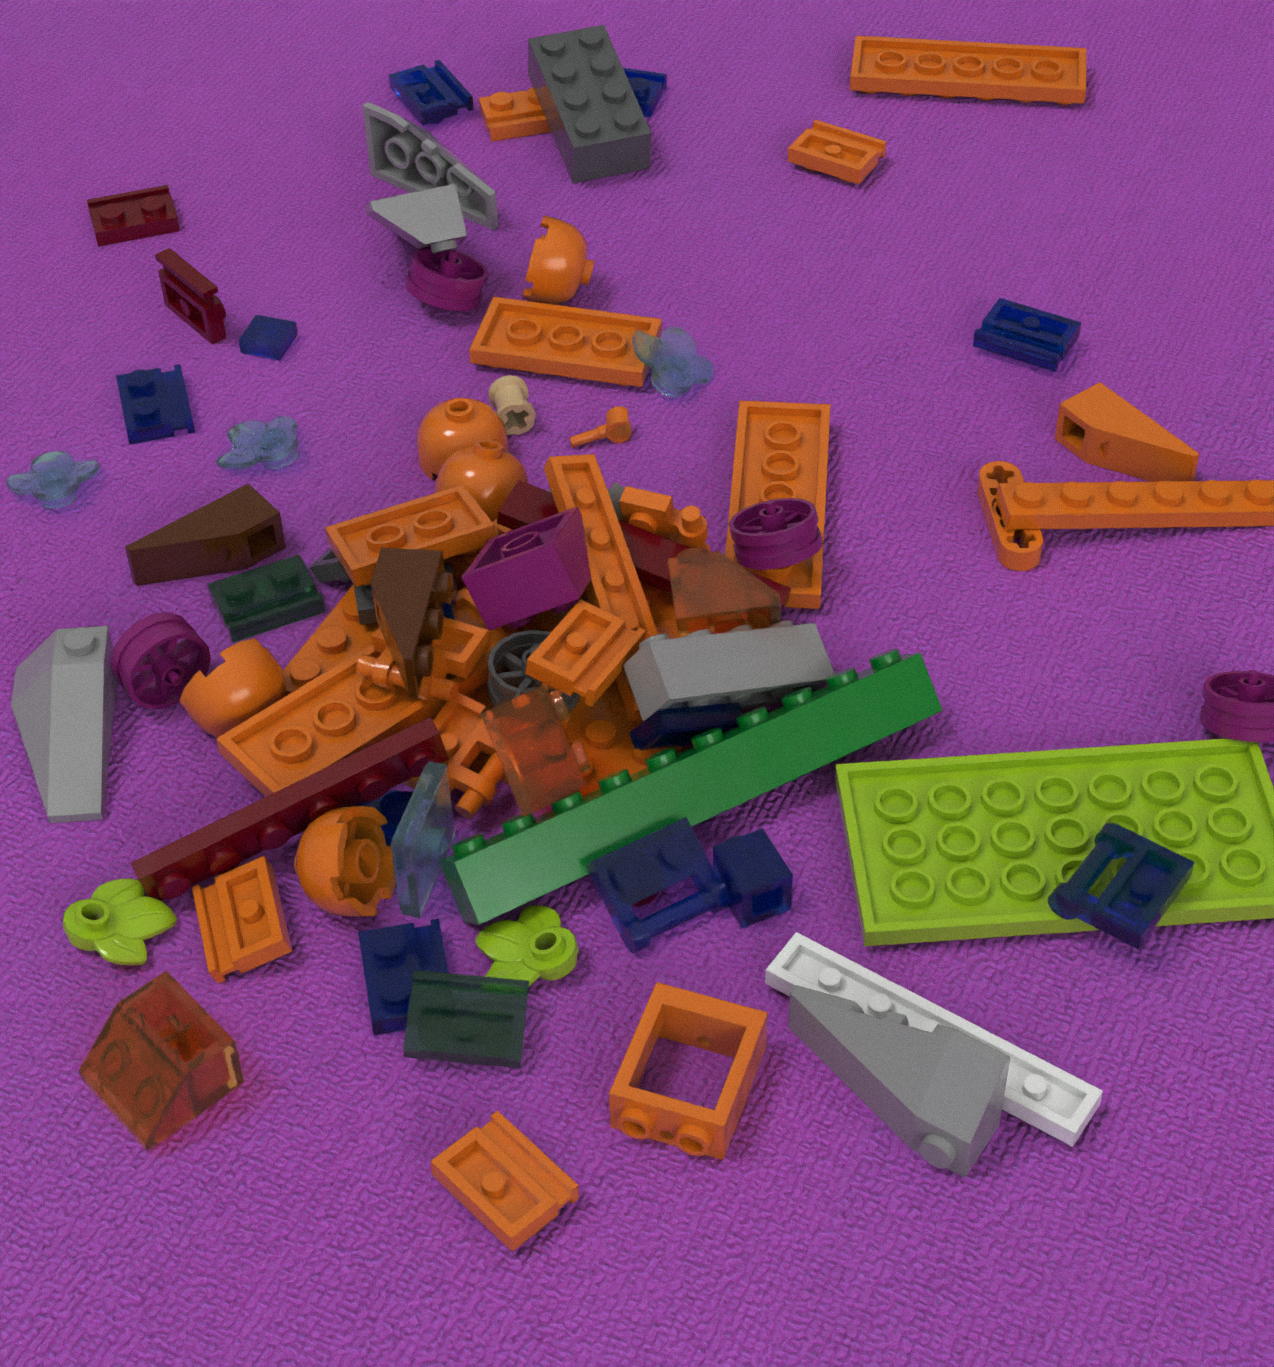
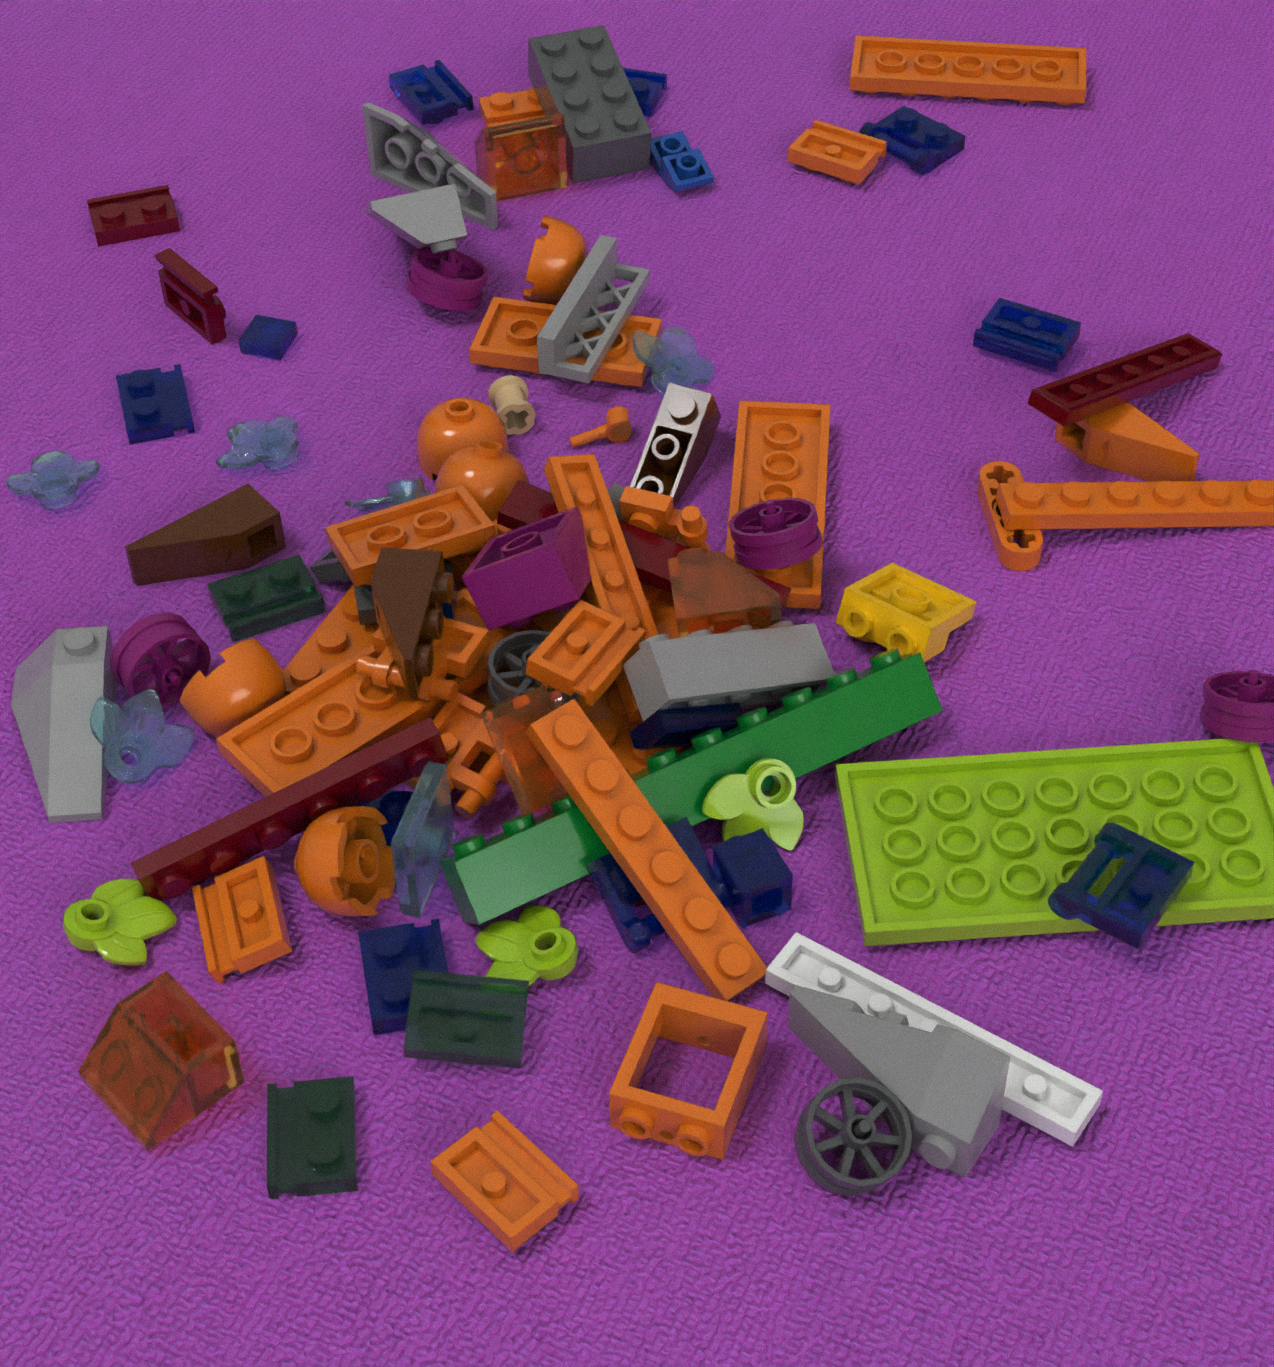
none -> clear light blue plate [90,689,194,783]
none -> plate [267,1076,358,1199]
none -> clear light blue plate [345,477,430,512]
none -> clear orange slope [475,113,568,201]
none -> orange plate [525,698,767,1002]
none -> light grey fence [537,235,650,383]
none -> reddish brown slope [630,383,721,508]
none -> blue slope [650,131,714,192]
none -> lime plate [702,758,804,861]
none -> dark grey wheel [794,1077,913,1197]
none -> yellow plate [835,562,977,662]
none -> clear blue plate [859,106,965,175]
none -> dark red tile [1027,333,1223,426]

